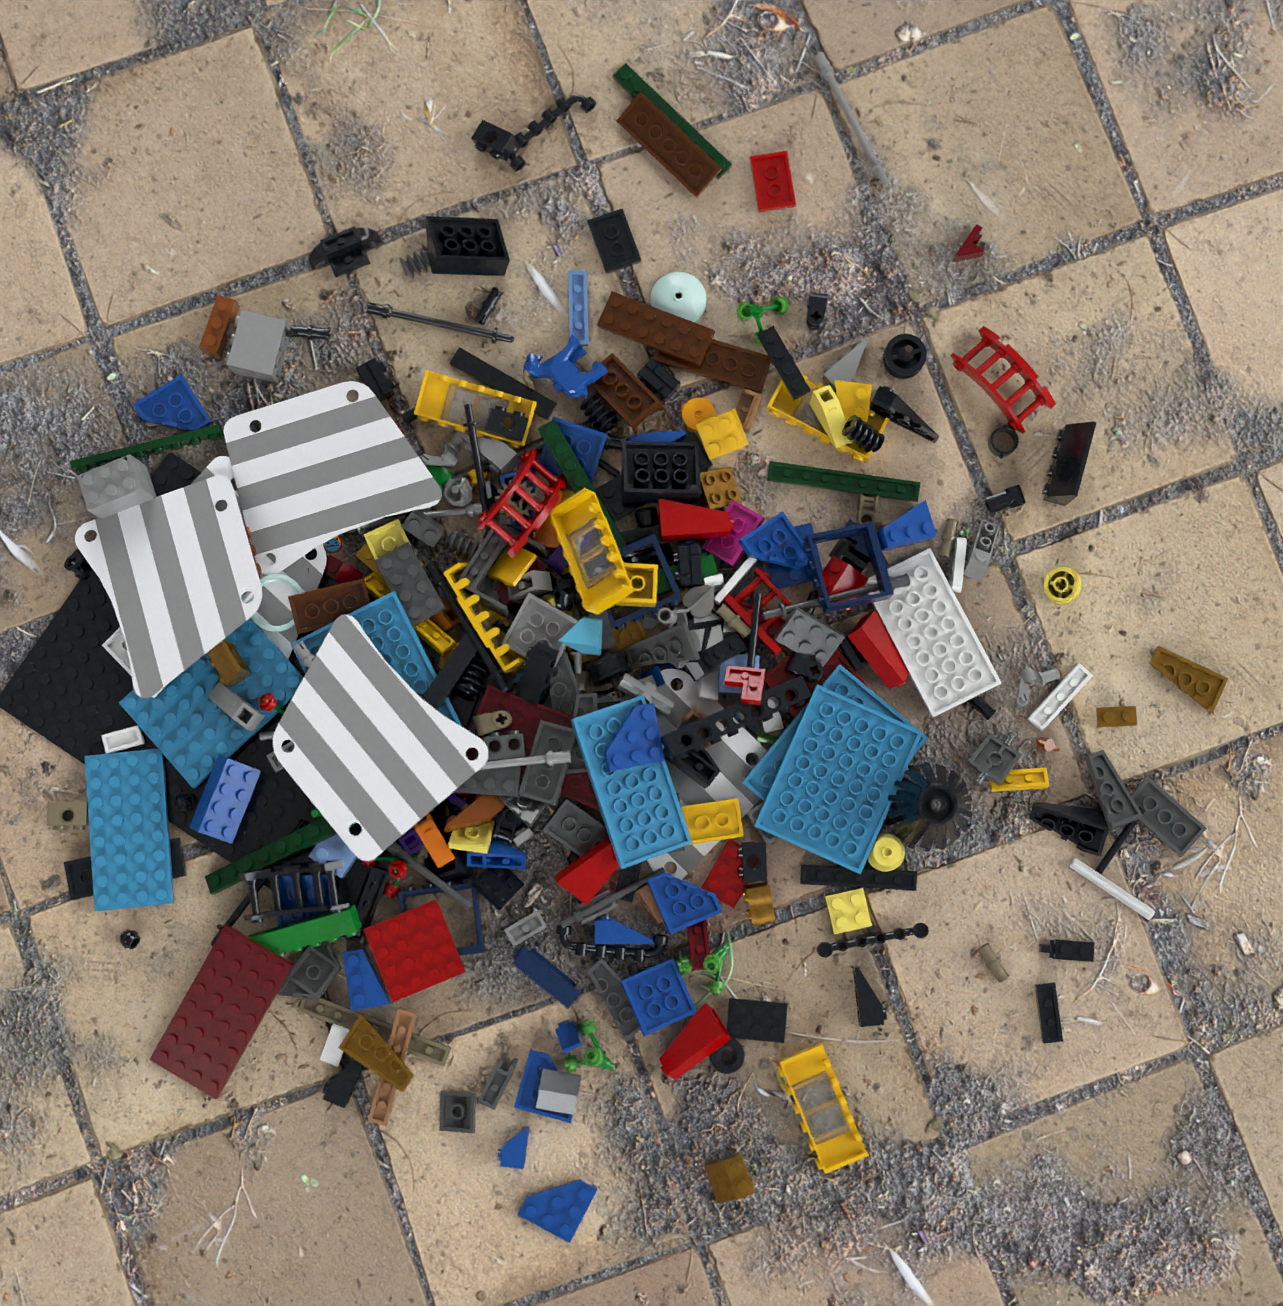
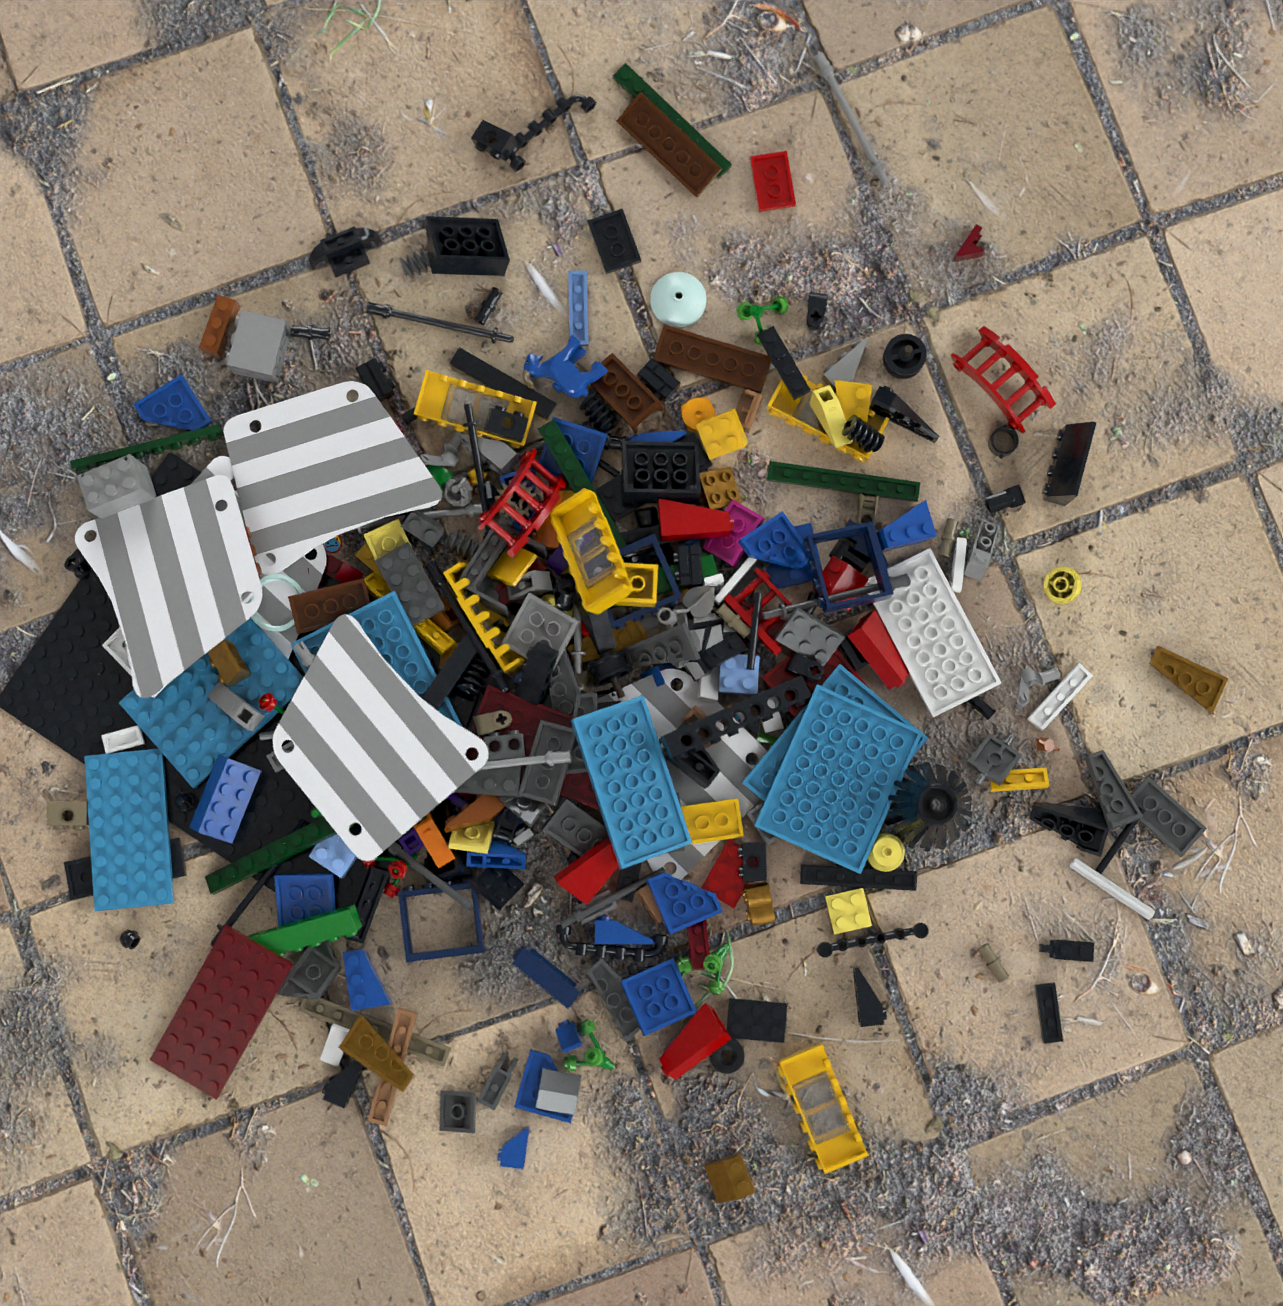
black fence [237,860,349,923] -> none
red plate [363,899,466,1003] -> none
light grey plate [504,910,548,946] -> none
blue plate [518,1179,598,1243] -> none
medium azure slope [559,616,602,656] -> none
reddish brown plate [597,291,715,366] -> none
blue plate [604,703,665,772] -> none
light grey piece [616,673,674,717] -> none
plate [724,665,766,705] -> none
pearl gold plate [1096,706,1137,727] -> none

